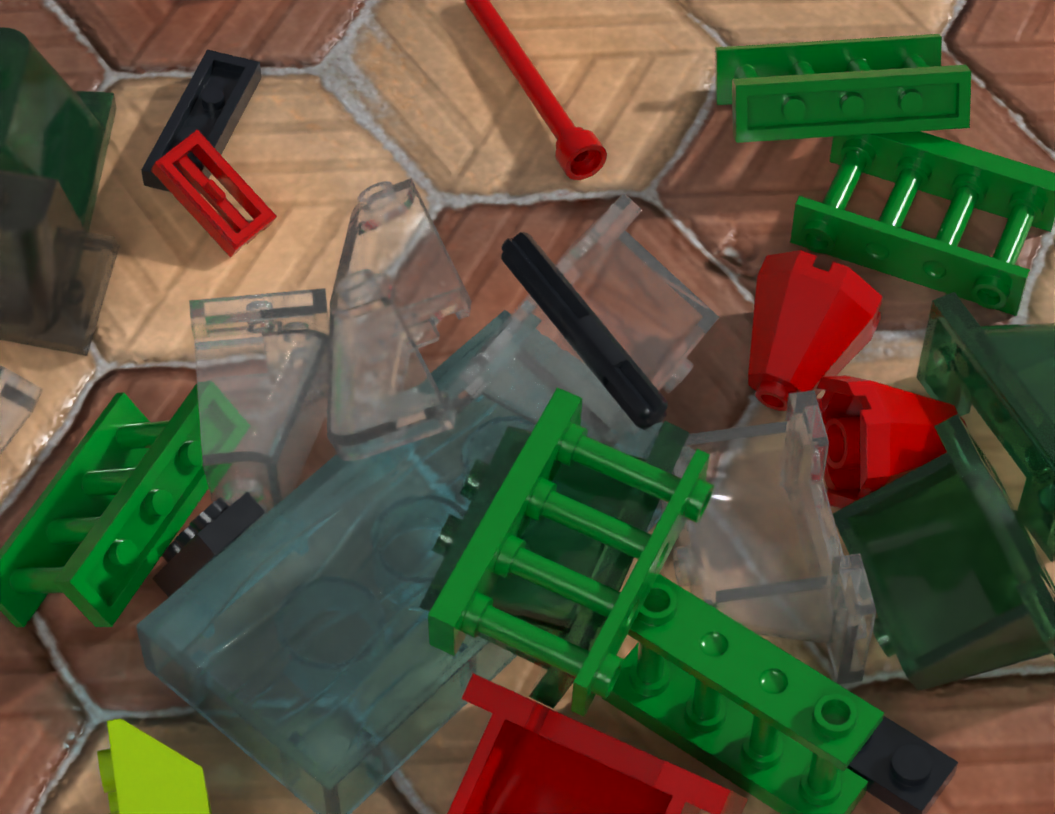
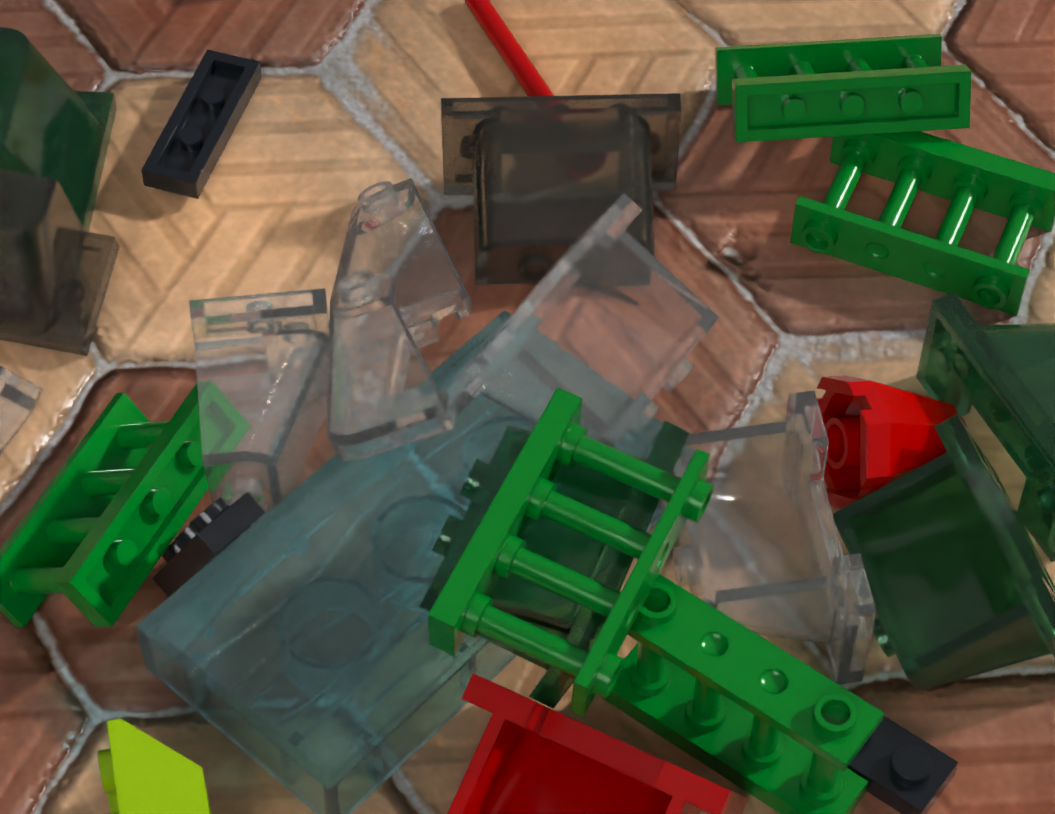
red tile [151,129,277,258] -> none
black axle [501,232,668,430] -> none
red cone [748,250,883,411] -> none
none -> clear smoke windscreen [441,93,682,285]

